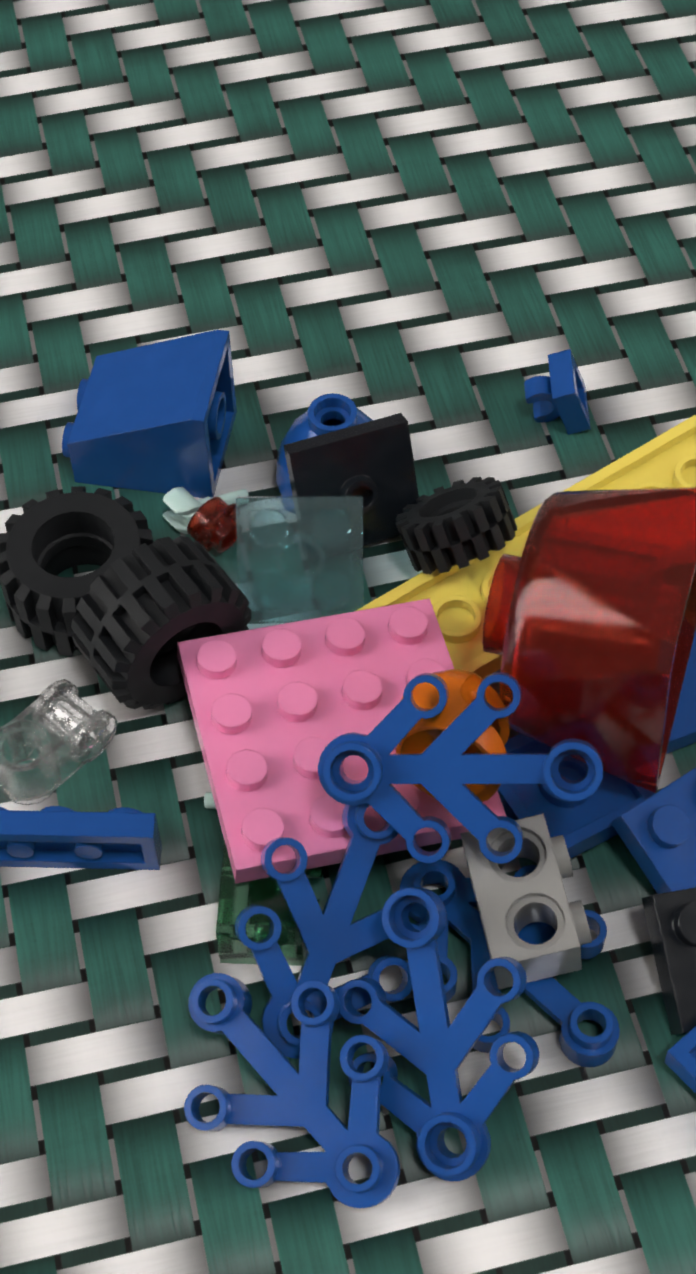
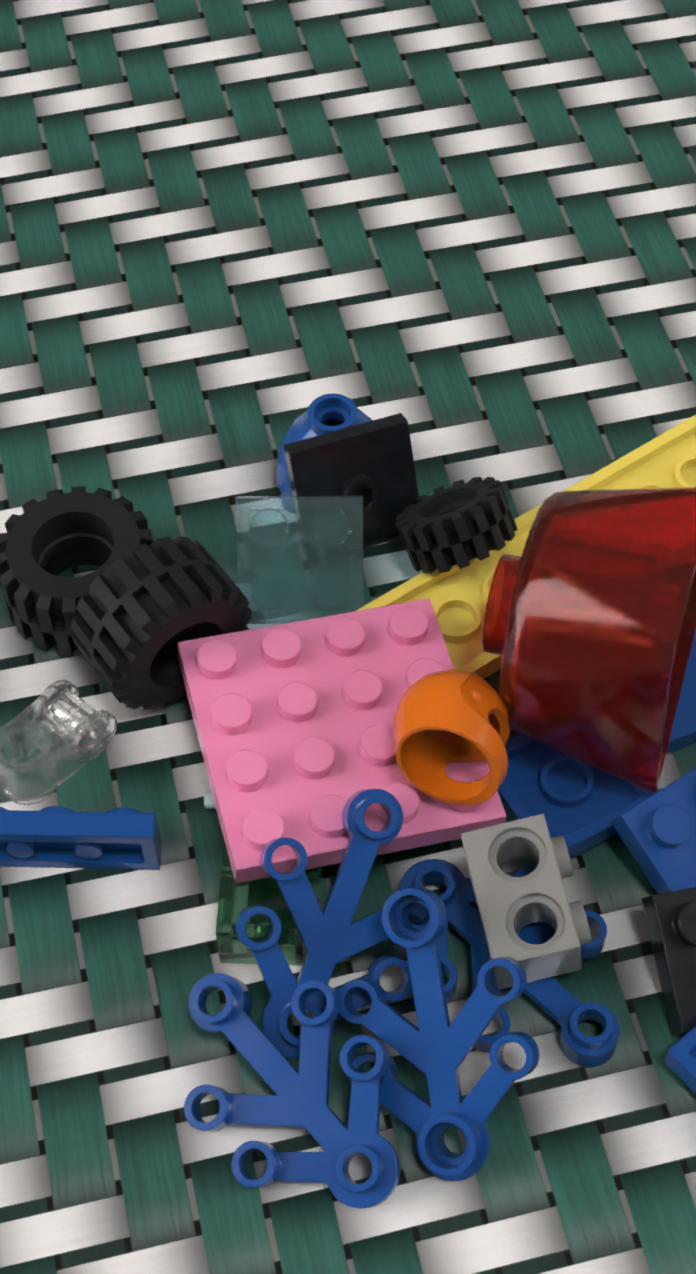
blue slope [62,330,237,498] -> none
light aqua hand [163,487,249,534] -> none
clear red plate [187,497,243,553] -> none
blue plant [318,672,603,864] -> none
blue tile [524,349,591,435] -> none

